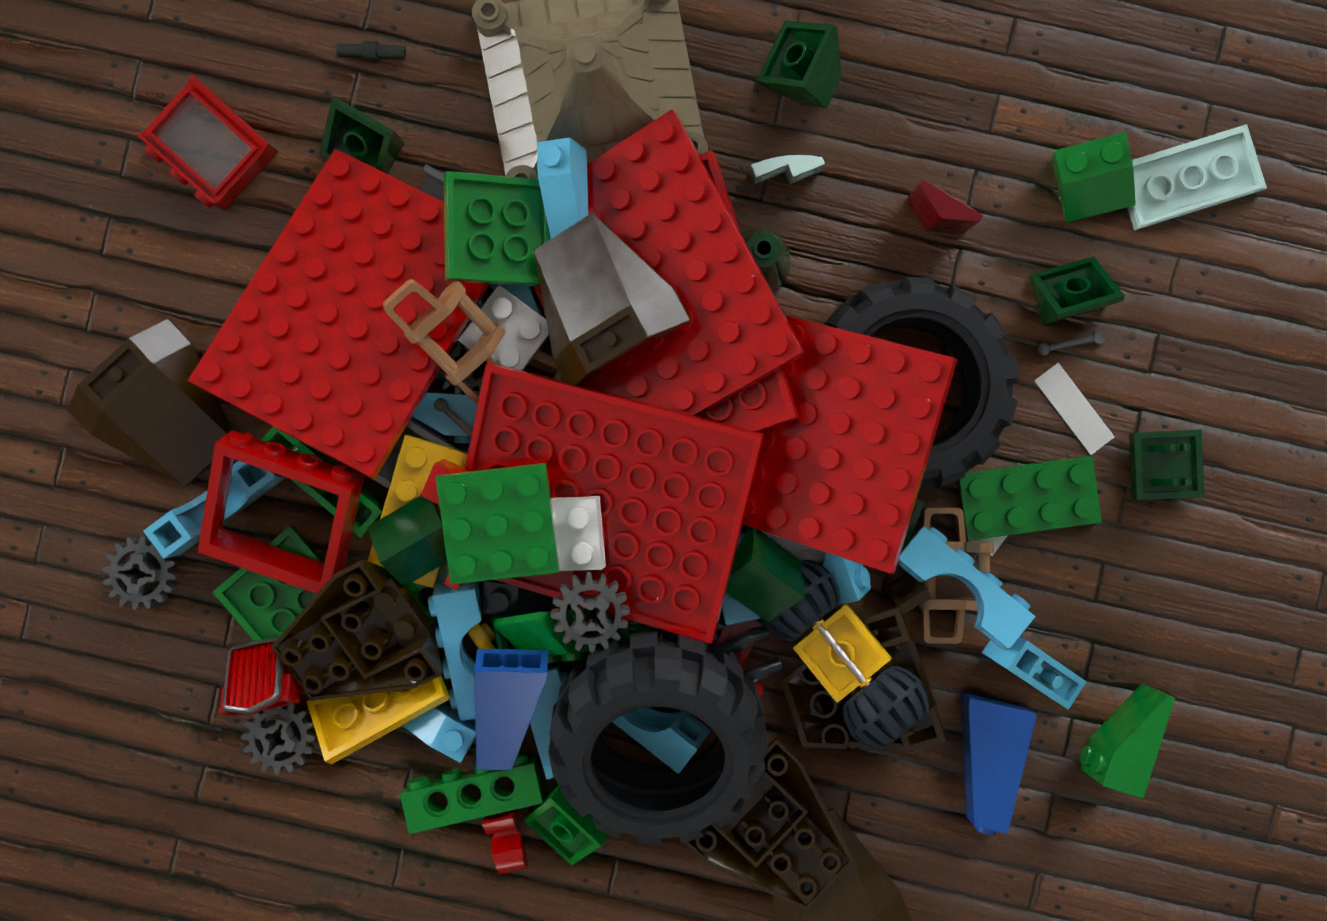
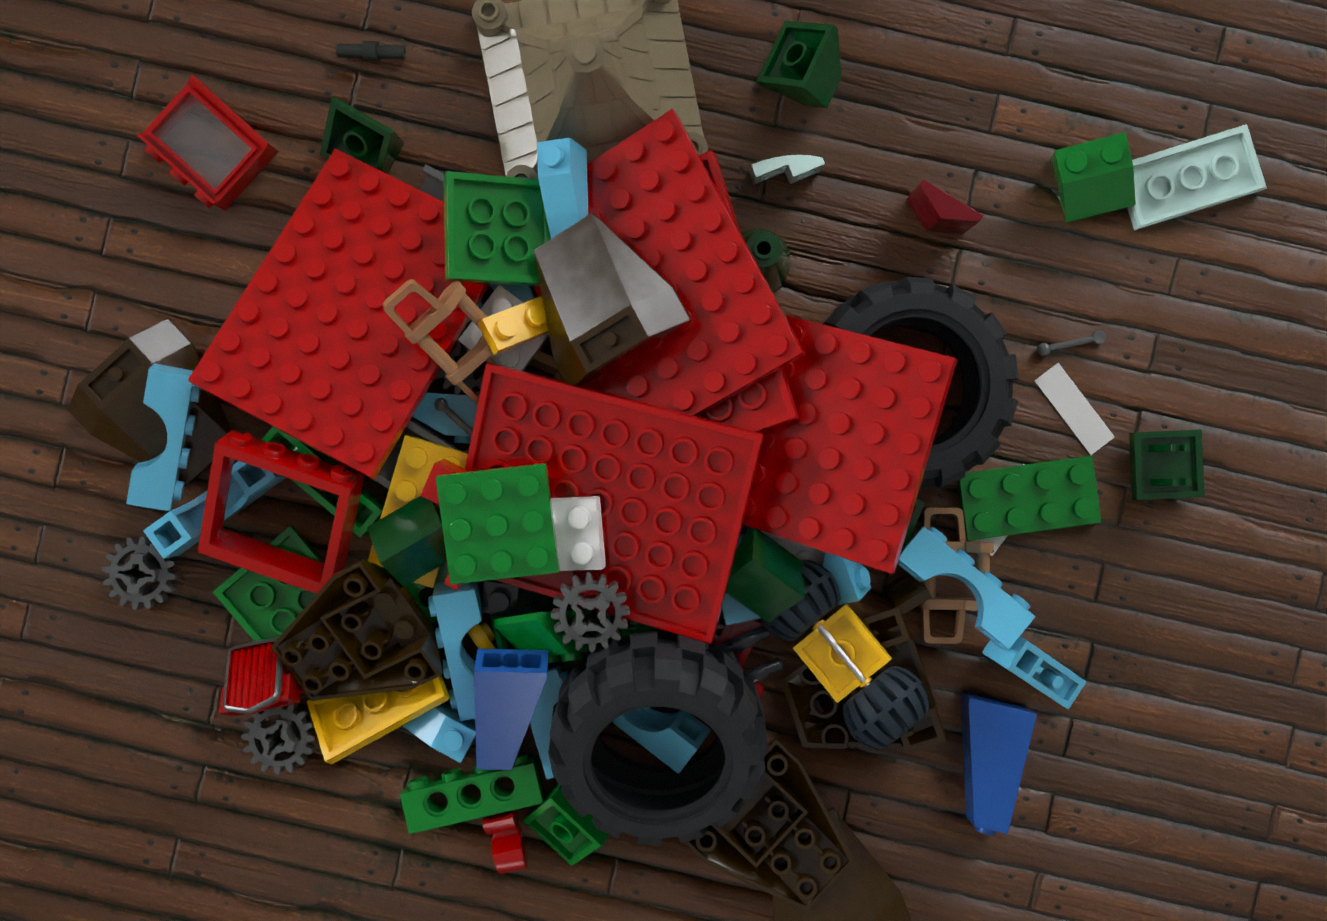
dark green slope [1030,256,1125,325] -> none
green slope [1080,684,1175,798] -> none
none -> medium azure arch [126,363,201,511]
none -> yellow plate [478,296,549,355]

